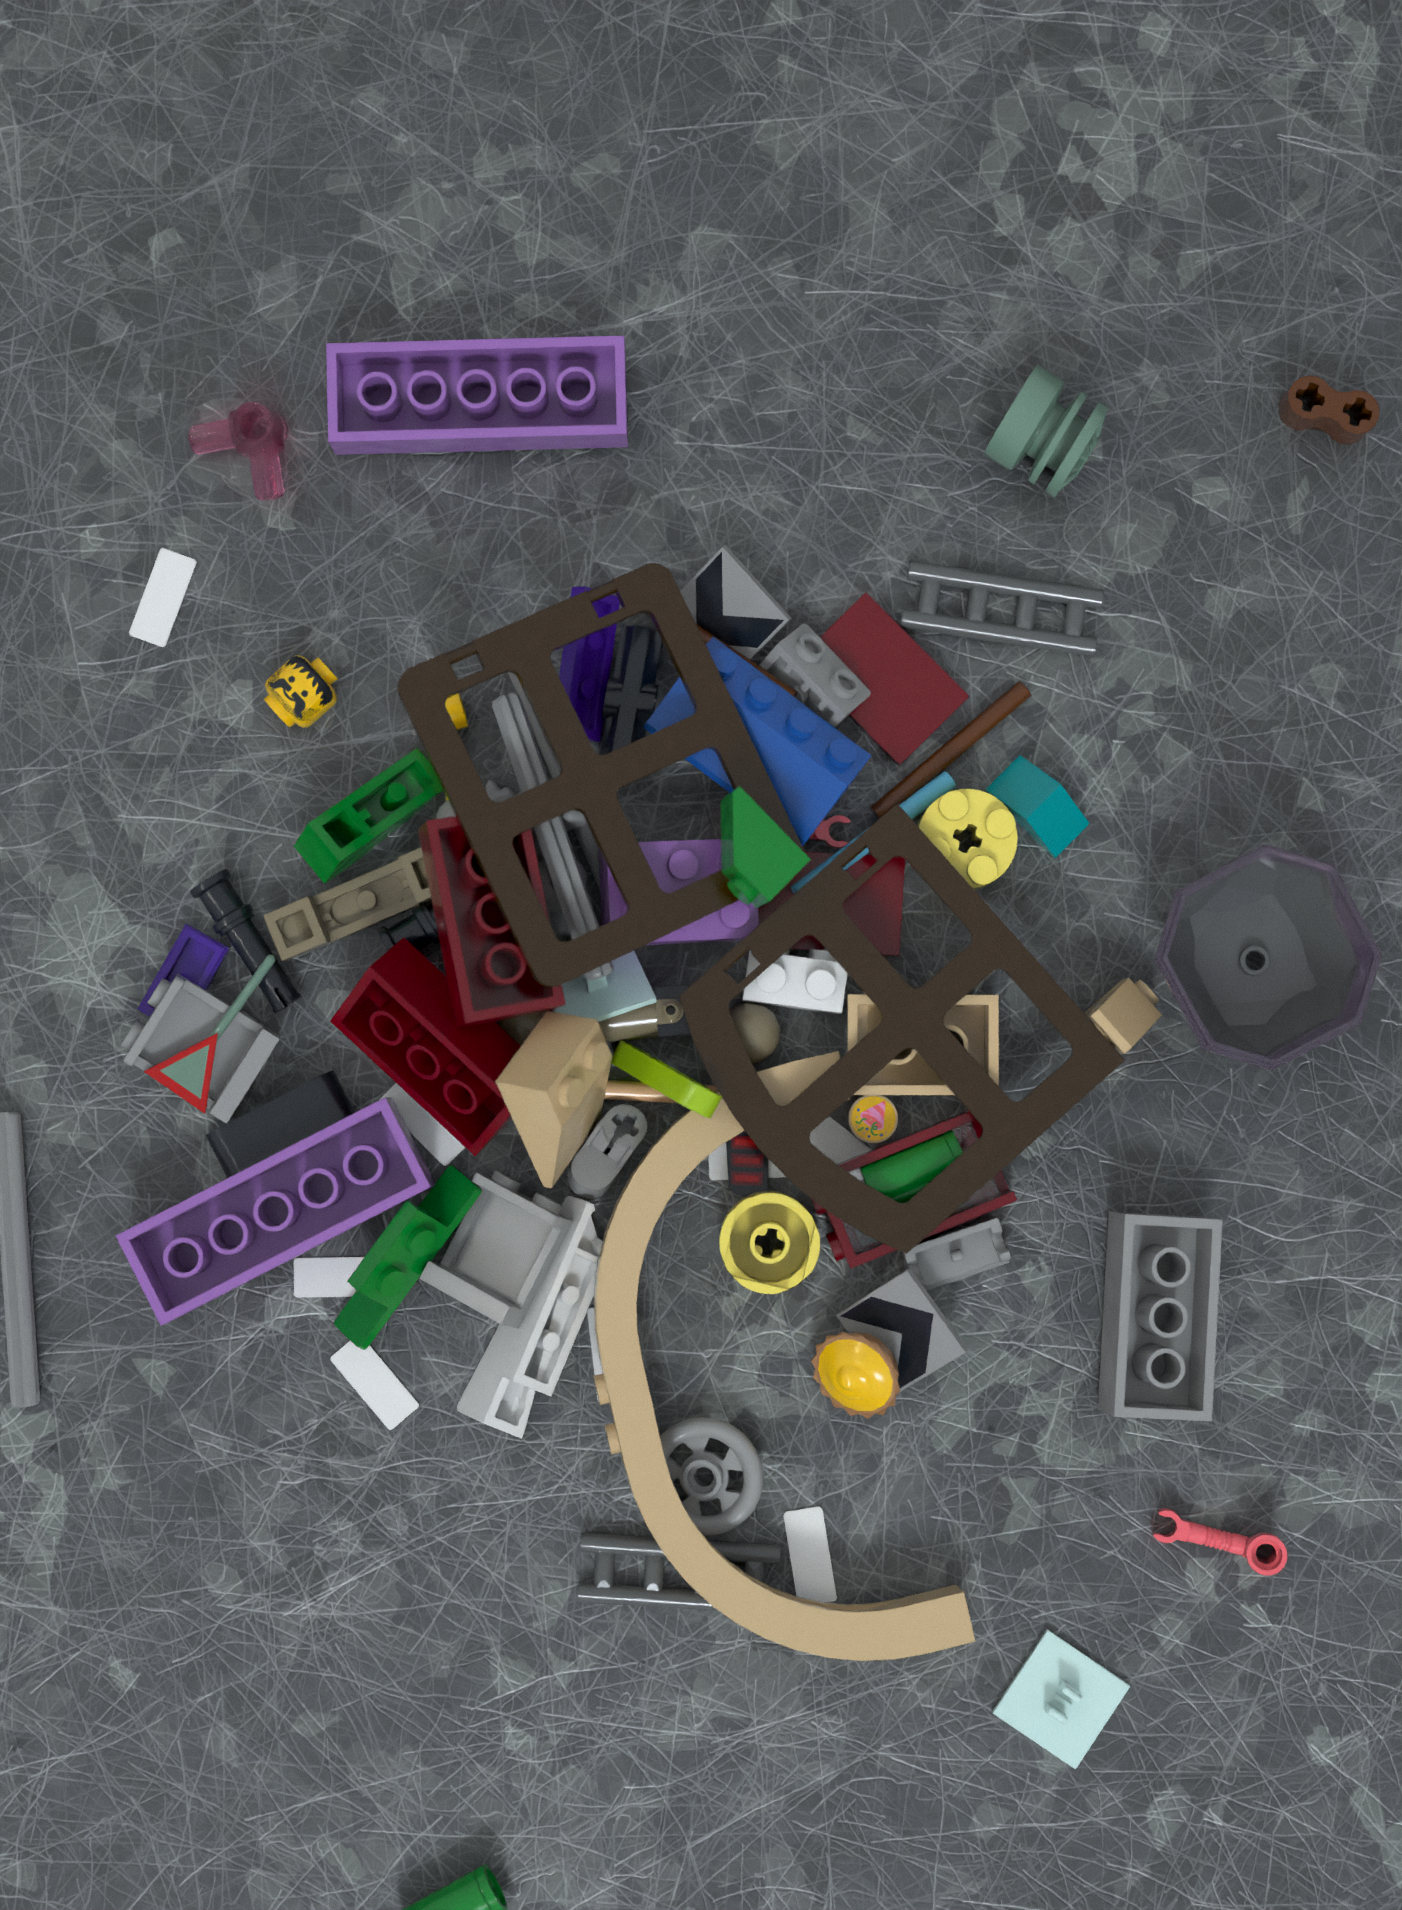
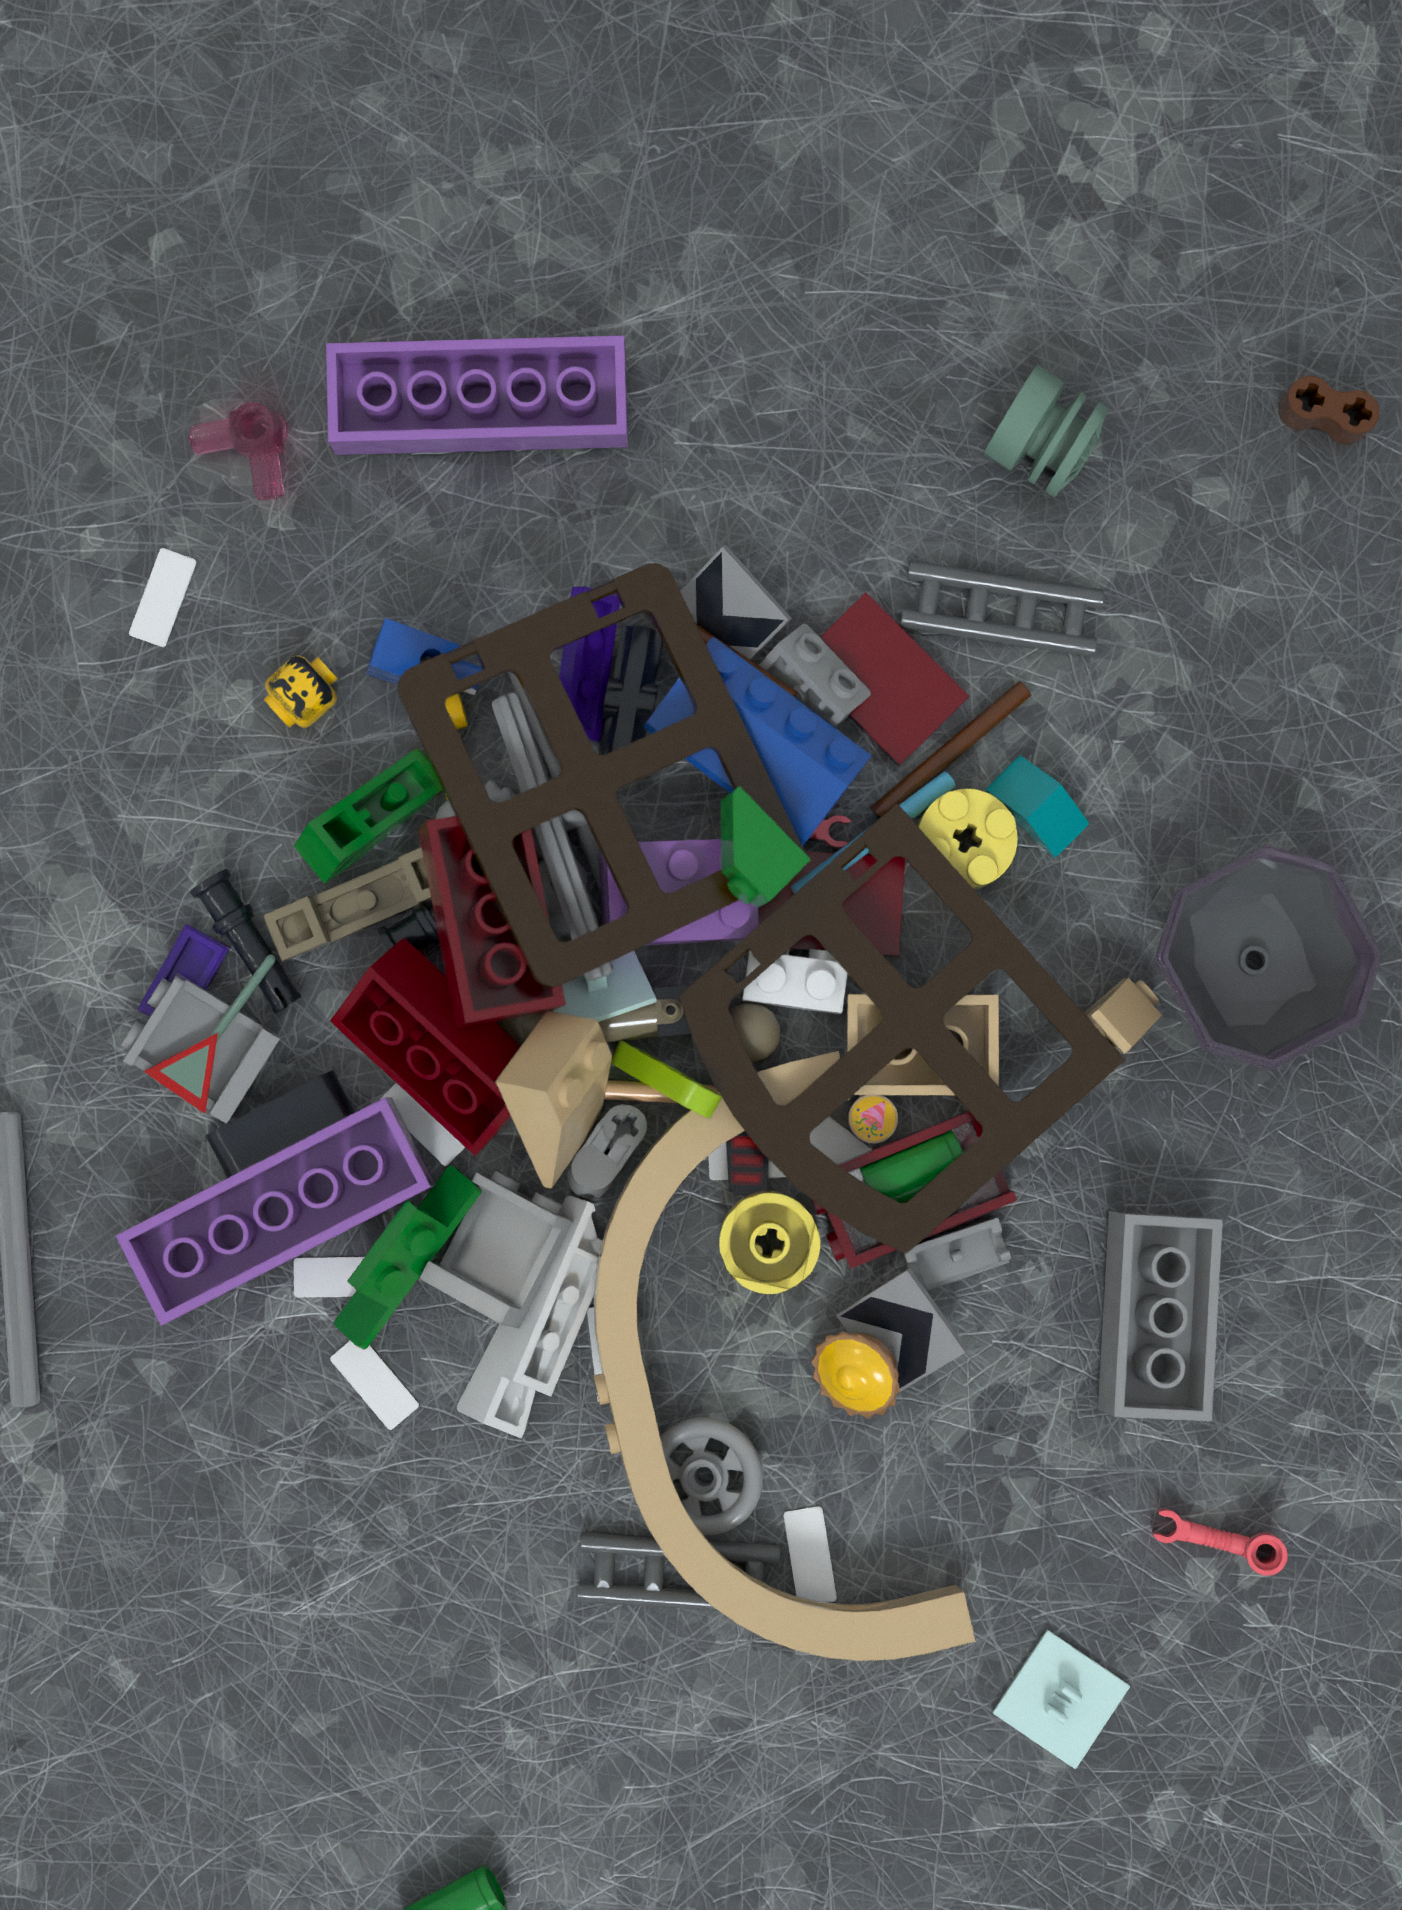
none -> blue torso [366,618,483,695]

